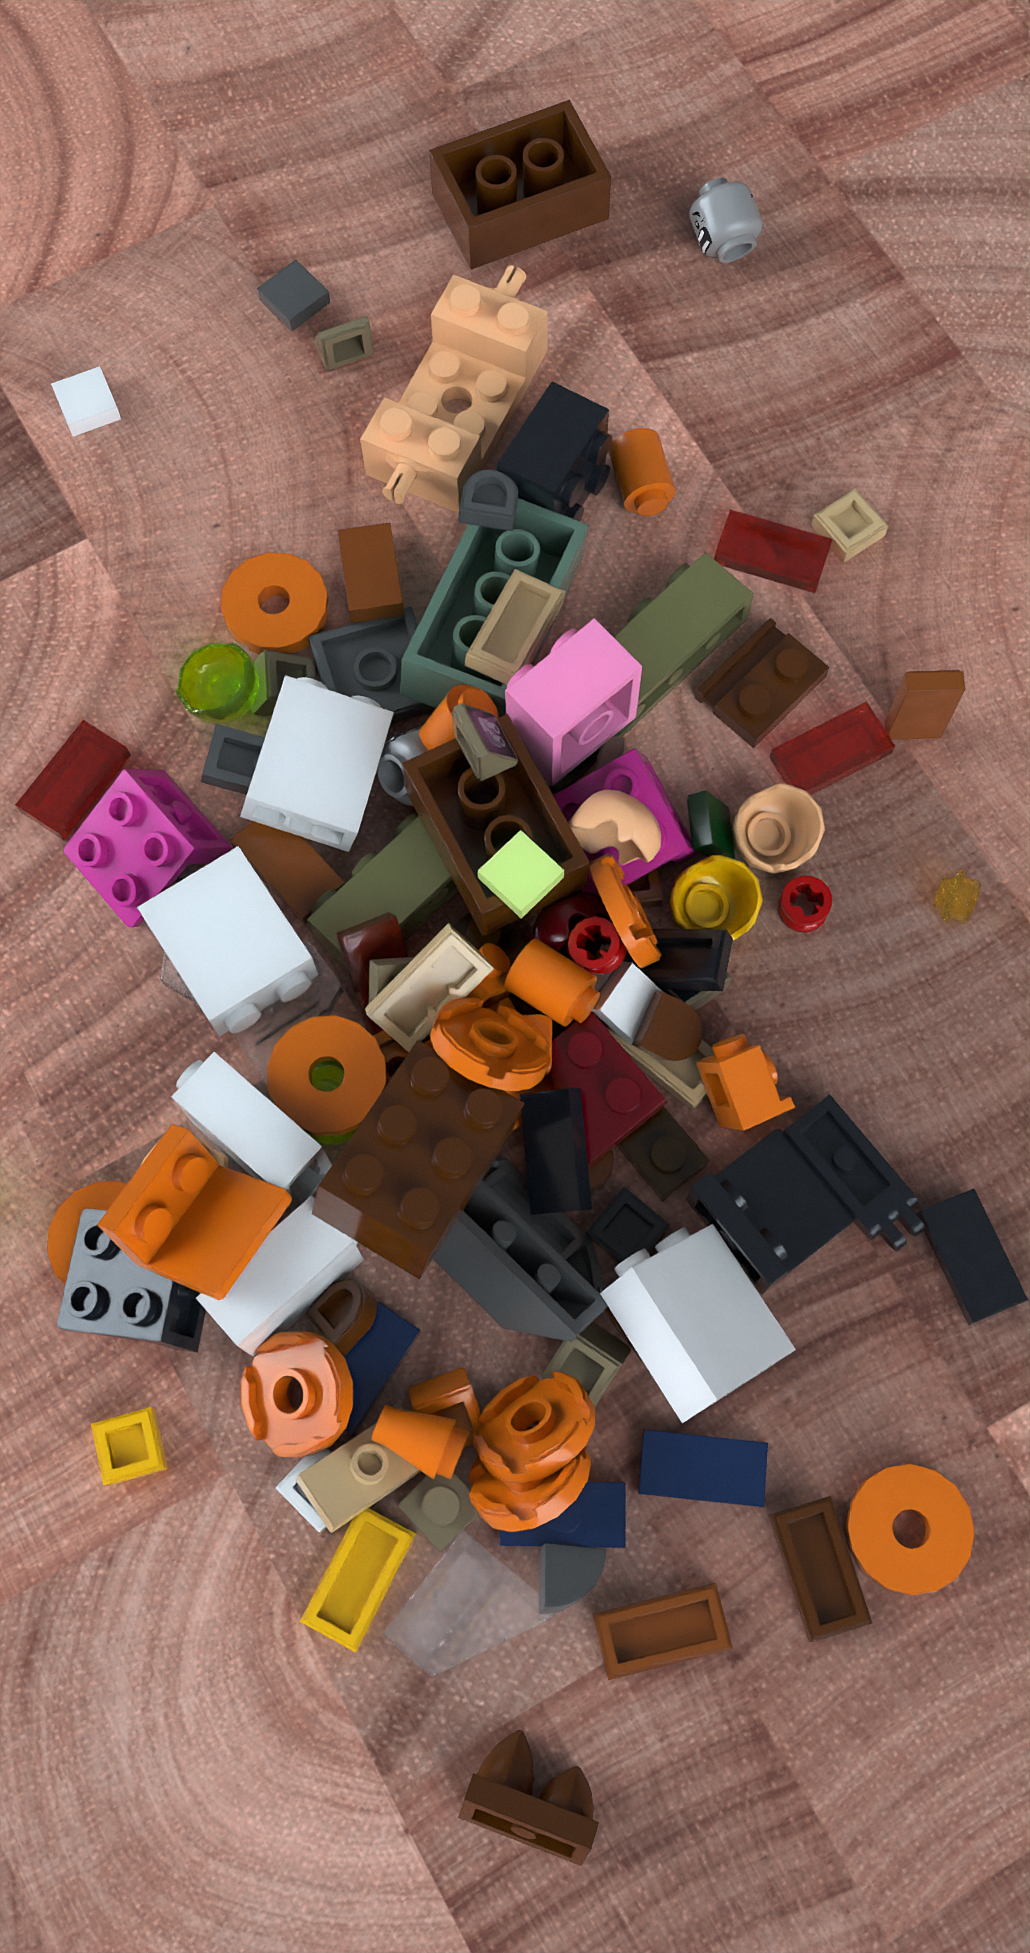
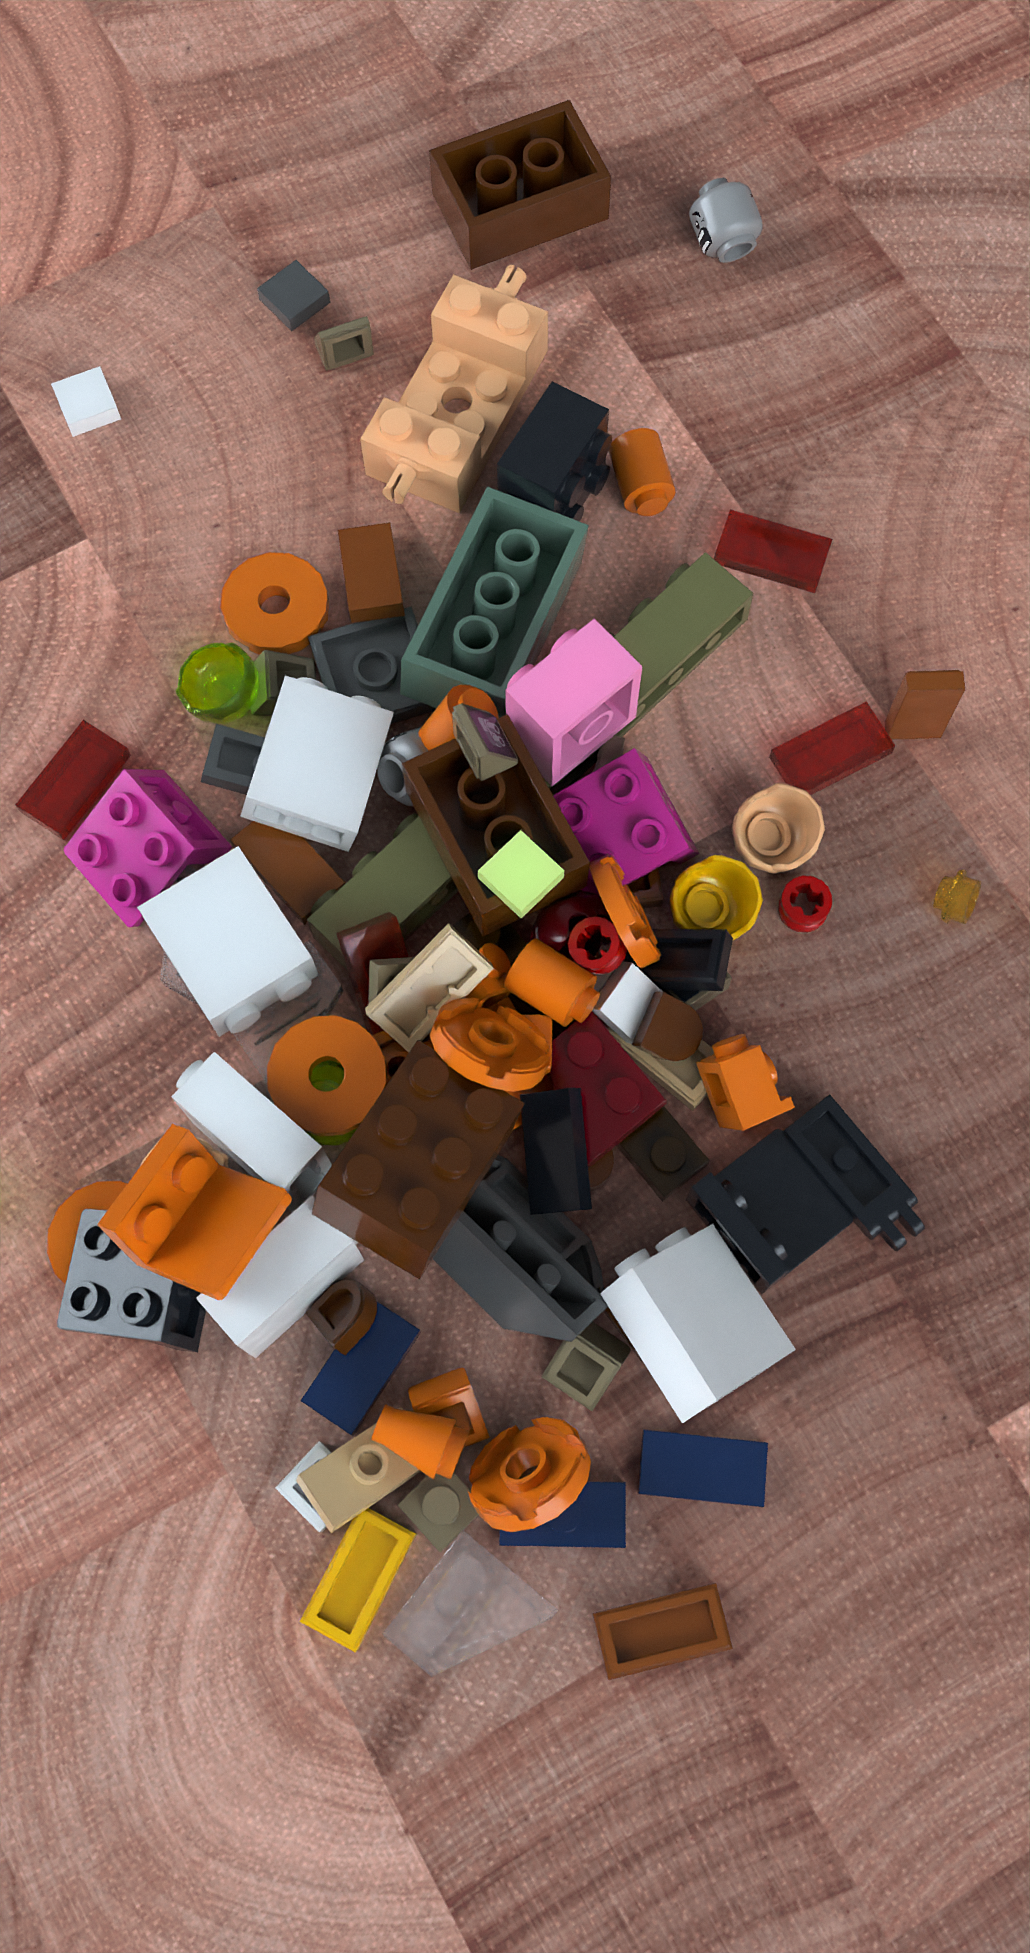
yellow tile [91,1407,168,1486] -> none
orange tile [241,1331,353,1457] -> none
dark grey tile [458,469,518,531] -> none
reddish brown tile [458,1730,599,1866] -> none
tan tile [465,569,566,685] -> none
orange tile [473,1372,595,1483] -> none
dark grey tile [539,1543,606,1614] -> none
light nougat hair [568,789,661,865] -> none
black tile [586,1187,670,1264] -> none
dark green tile [687,790,735,859] -> none
reddish brown plate [695,618,829,748] -> none
reddish brown tile [769,1496,873,1642] -> none
tan tile [811,488,888,563] -> none
orange tile [845,1464,975,1595] -> none
black tile [916,1189,1028,1325] -> none

